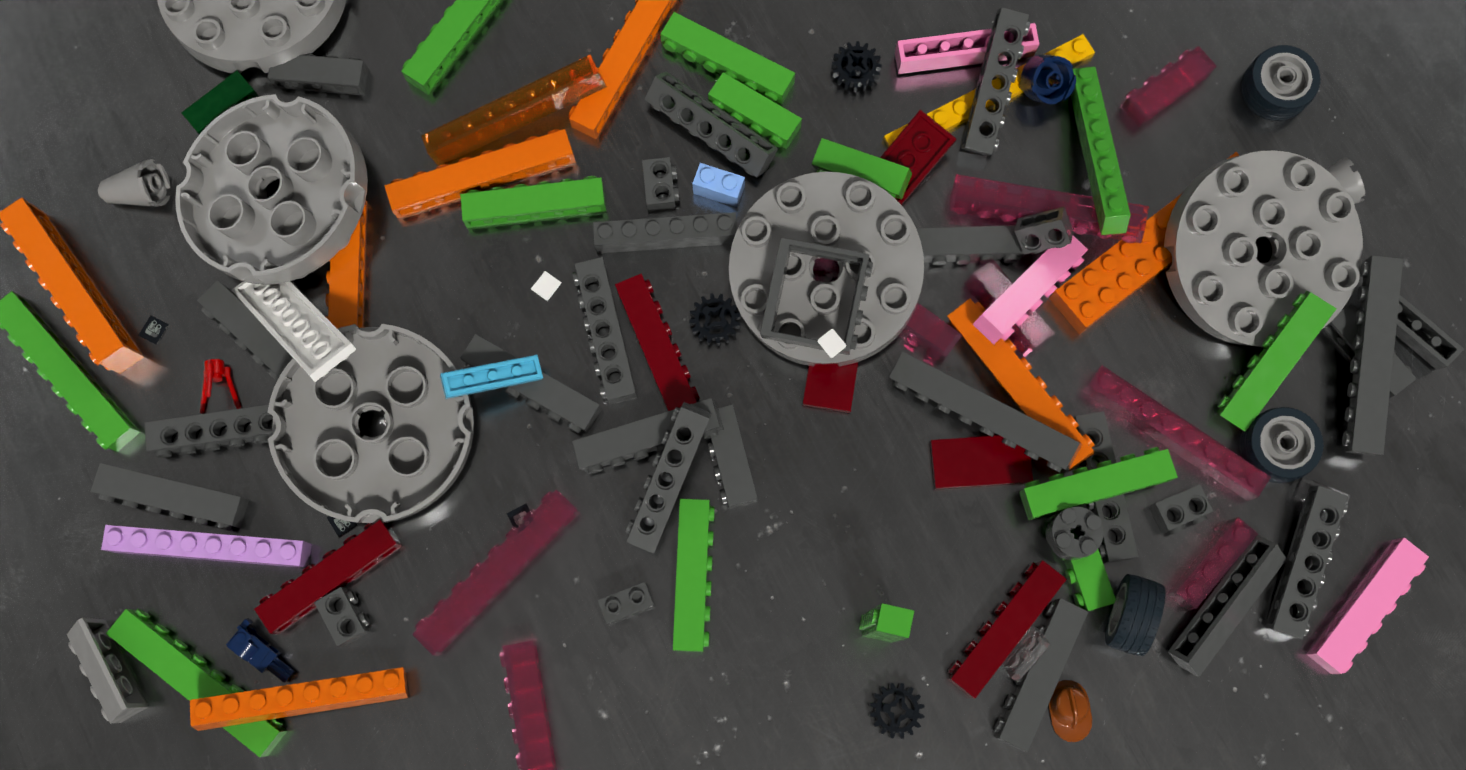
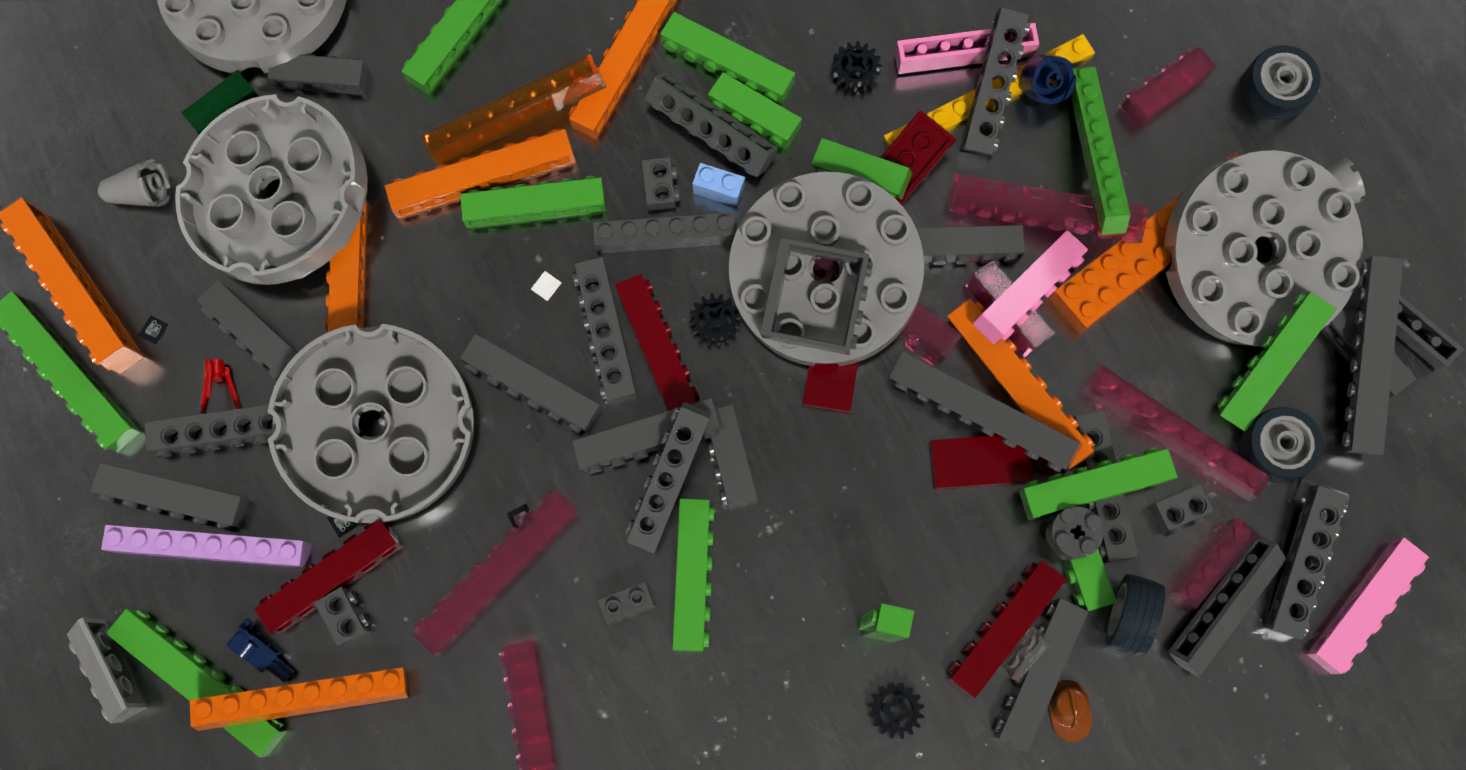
white plate [232,281,356,382] -> none
medium azure tile [440,355,543,399] -> none
white sticker [818,329,846,358] -> none
dark grey brick [1014,207,1074,255] -> none

